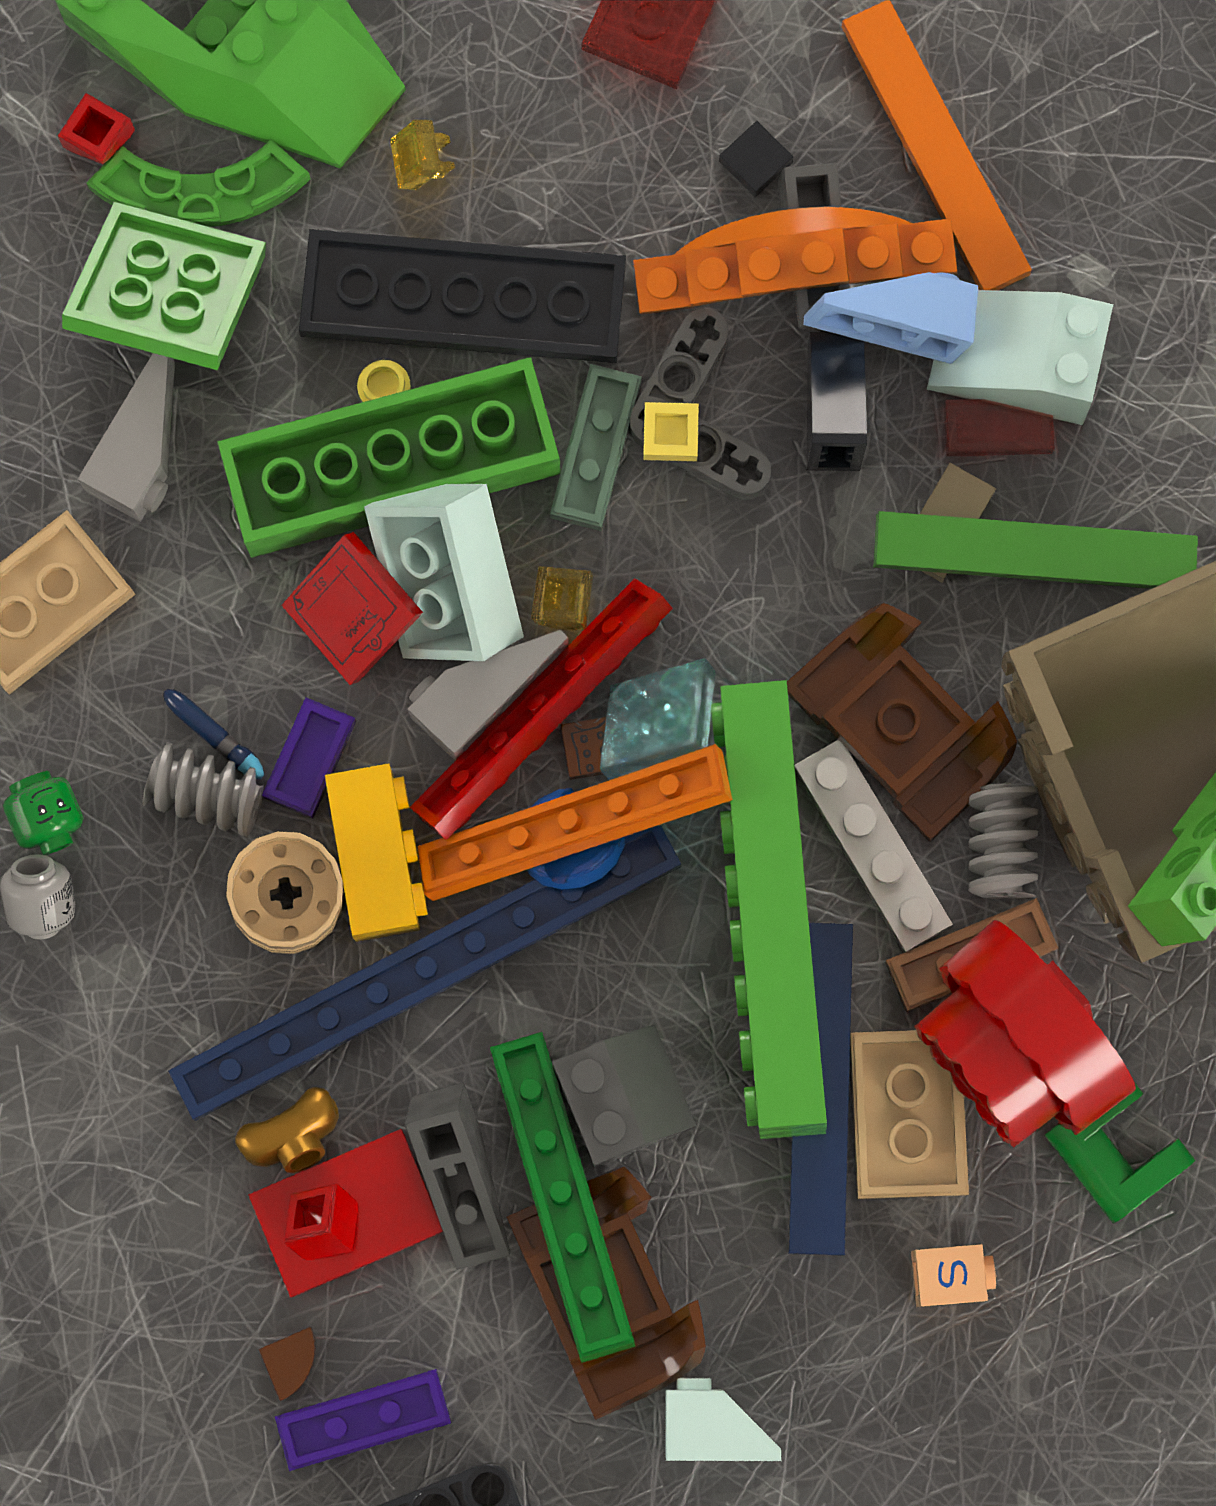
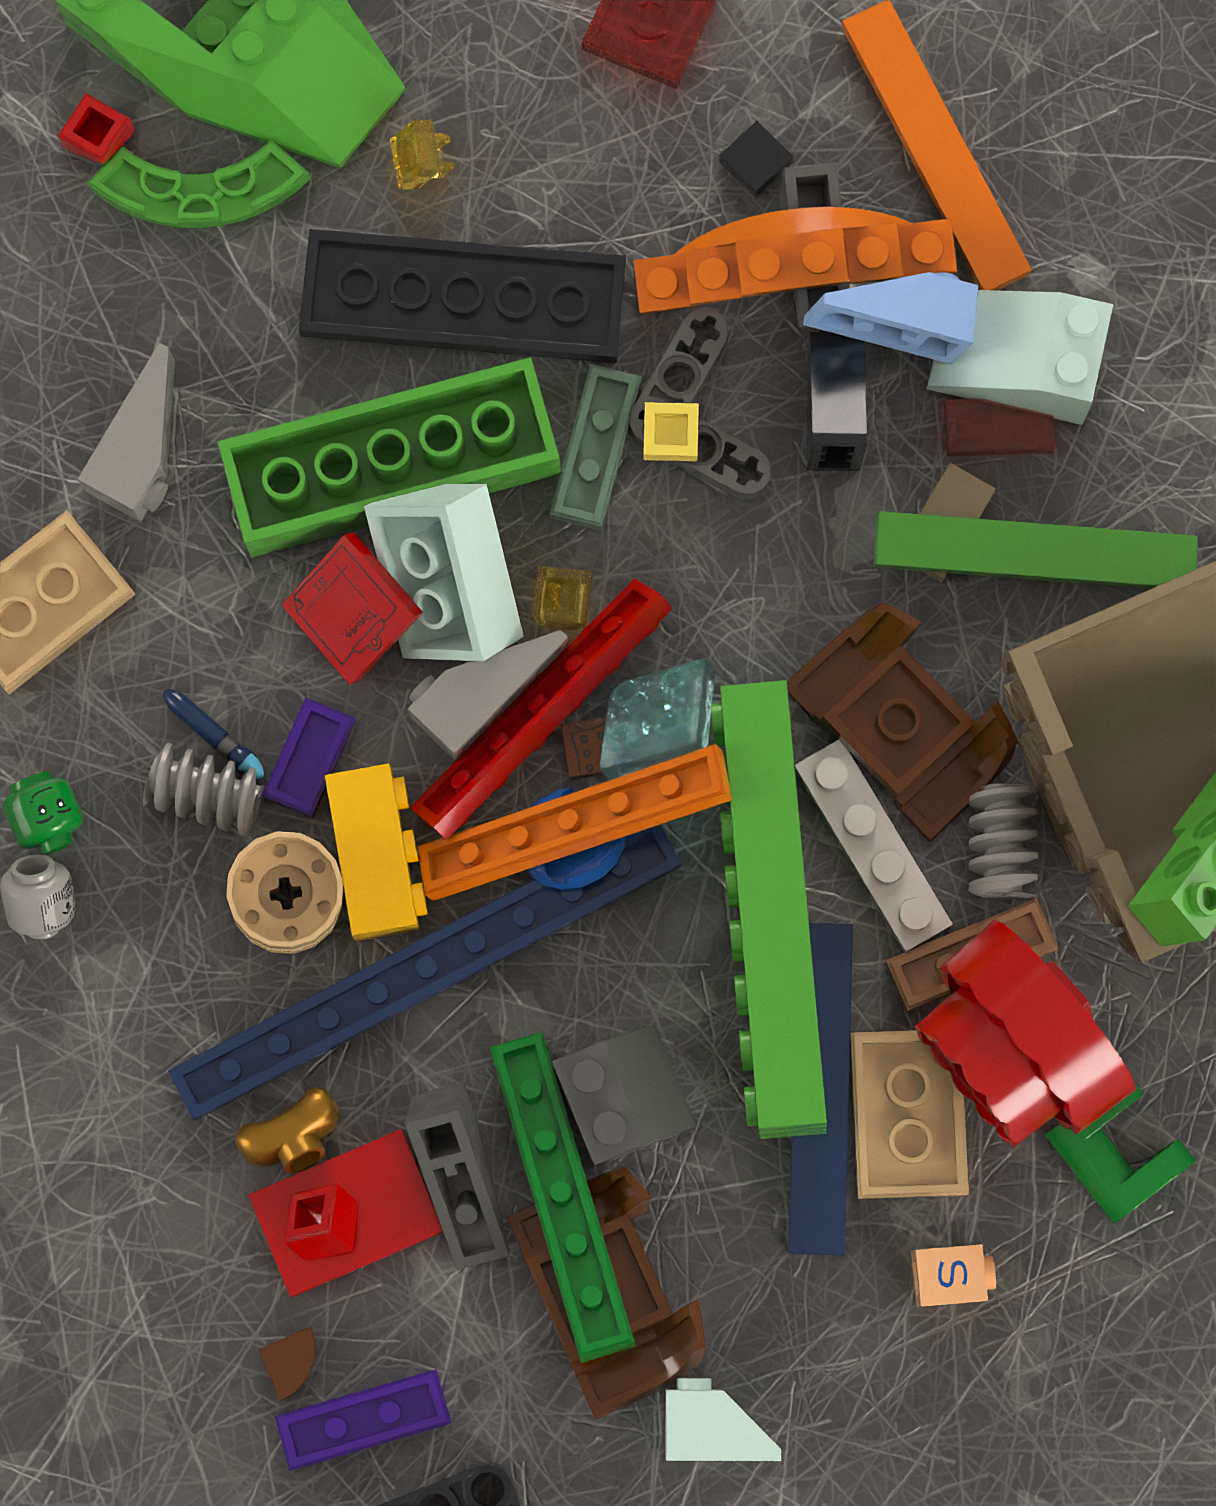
plate [62,202,266,370] -> none
light yellow plate [357,360,411,402] -> none

